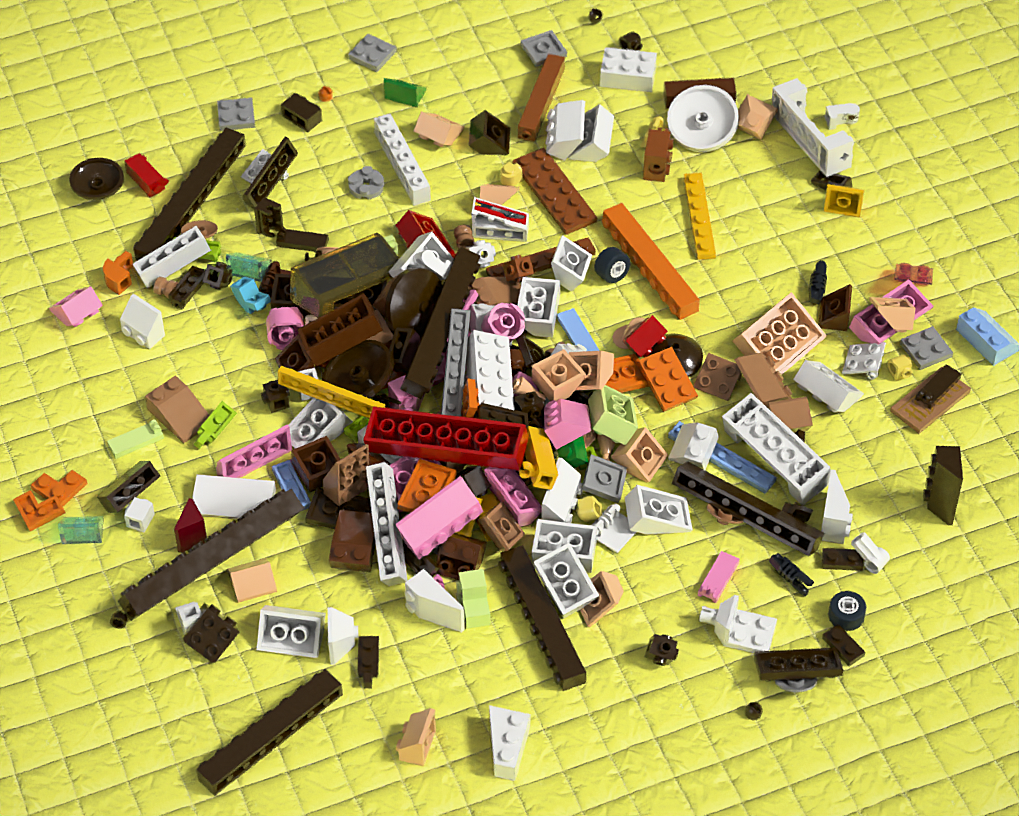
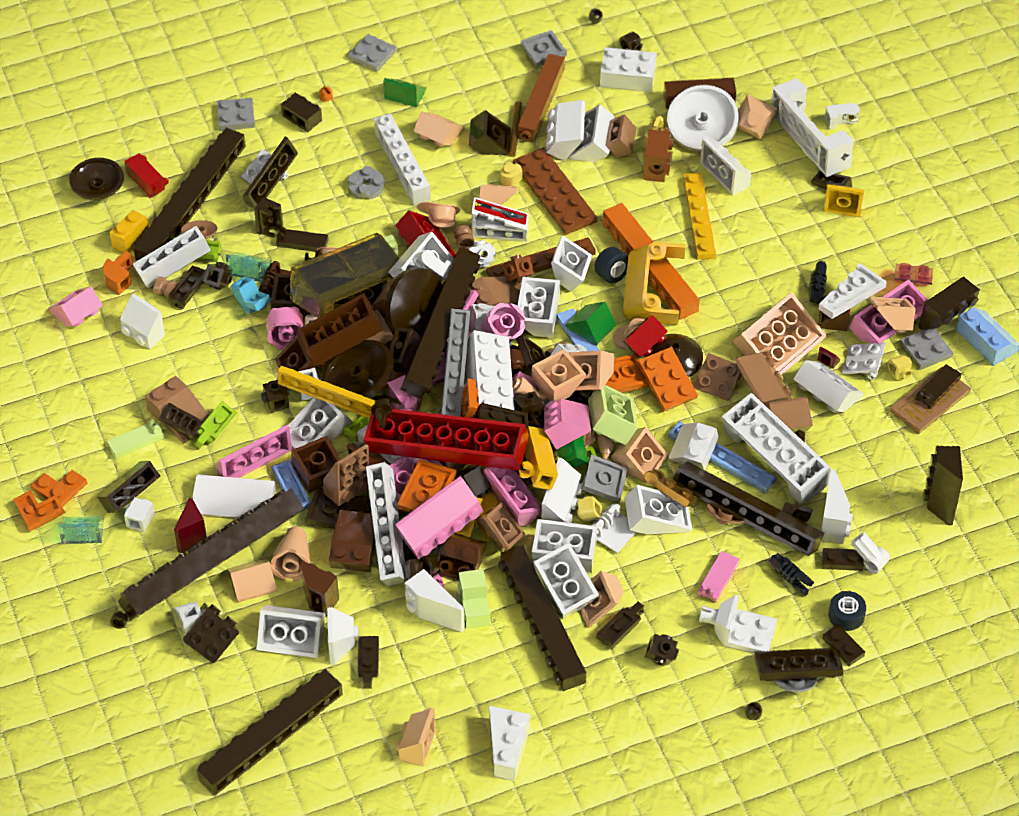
none -> yellow brick [110,210,149,253]
none -> dark brown slope [158,403,203,440]
none -> light nougat cone [271,527,311,581]
none -> reddish brown slope [300,561,339,617]
none -> dark brown piece [371,399,392,428]
none -> dark brown brick [402,559,423,582]
none -> light nougat piece [417,202,460,228]
none -> pearl gold bar [509,101,522,157]
none -> green slope [565,302,616,346]
none -> dark brown hinge [597,601,644,649]
none -> medium nougat brick [606,114,637,159]
none -> yellow windscreen [623,242,686,325]
none -> pearl gold hinge [644,469,697,507]
none -> white slope [700,137,751,195]
none -> dark red slope [818,347,840,369]
none -> white wing [819,263,887,319]
none -> dark brown slope [918,276,980,329]

